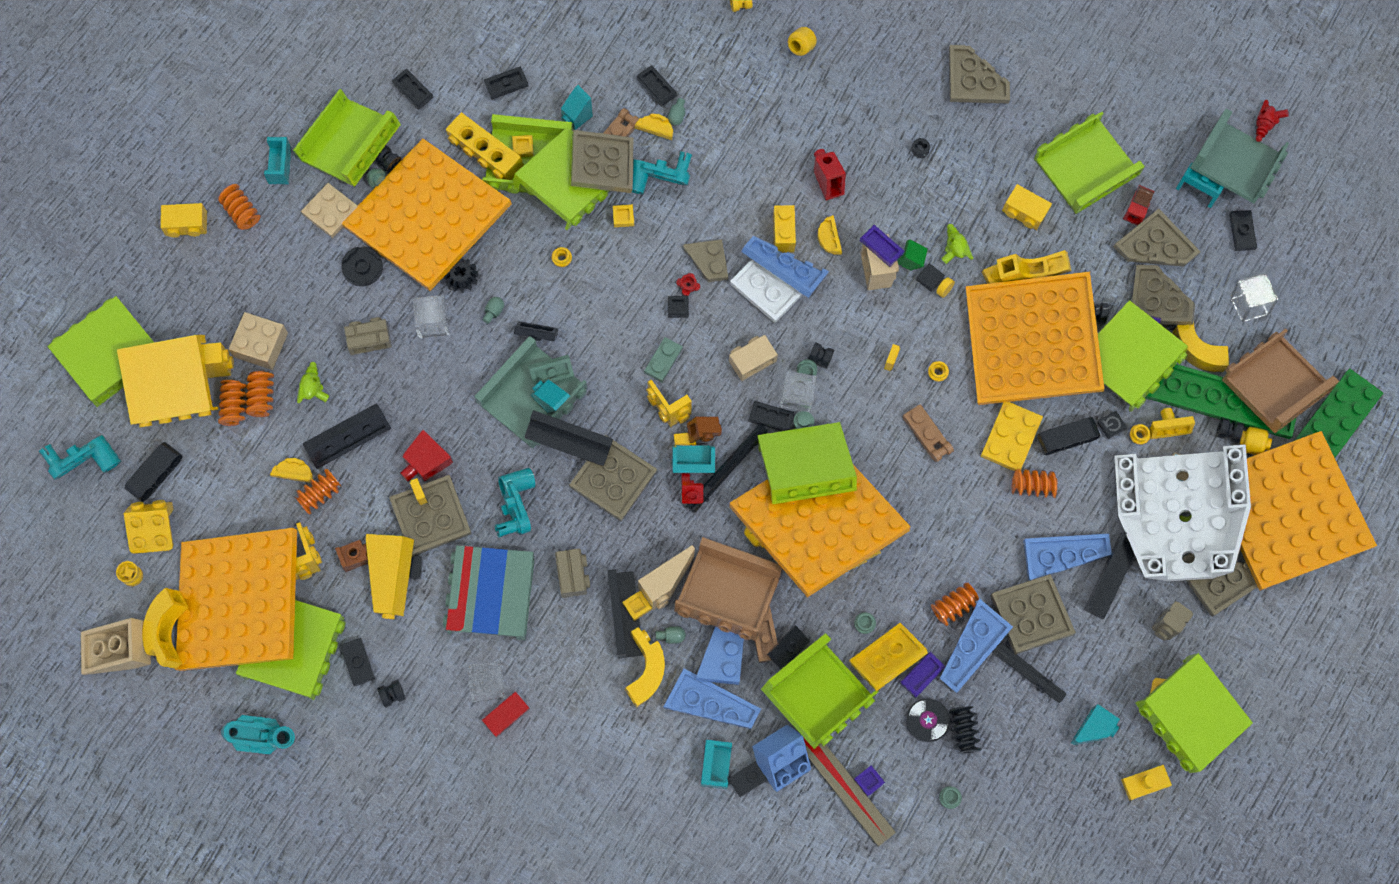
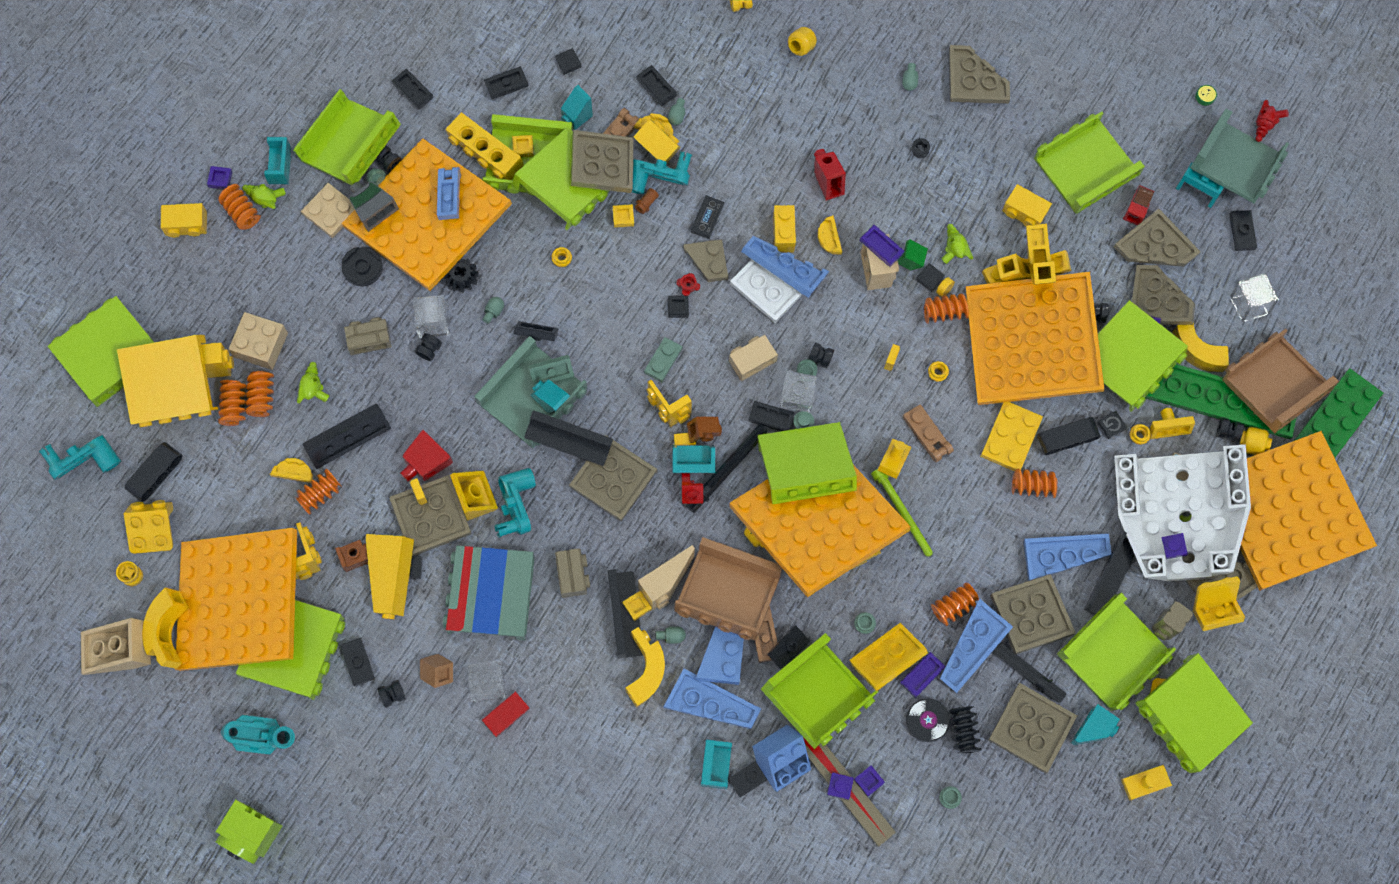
none -> dark purple plate [207,166,232,190]
none -> lime piece [215,799,283,864]
none -> lime piece [242,184,286,209]
none -> dark grey torso [349,182,399,232]
none -> black wheel [414,333,442,361]
none -> medium nougat panel [420,654,453,688]
none -> medium blue plate [437,167,461,220]
none -> yellow slope [450,471,498,521]
none -> black tile [555,48,582,75]
none -> yellow brick [633,119,681,163]
none -> dark orange pin [635,188,659,214]
none -> black tile [691,195,724,239]
none -> dark purple plate [827,773,854,800]
none -> lime piece [870,469,933,557]
none -> yellow tile [878,439,911,479]
none -> sand green cylinder [902,63,919,91]
none -> orange piece [924,293,969,324]
none -> dark tan plate [988,683,1077,773]
none -> yellow arch [1026,224,1056,285]
none -> lime panel [1057,593,1176,711]
none -> dark purple plate [1161,533,1188,560]
none -> yellow bracket [1193,576,1245,631]
none -> tile [1195,85,1217,106]

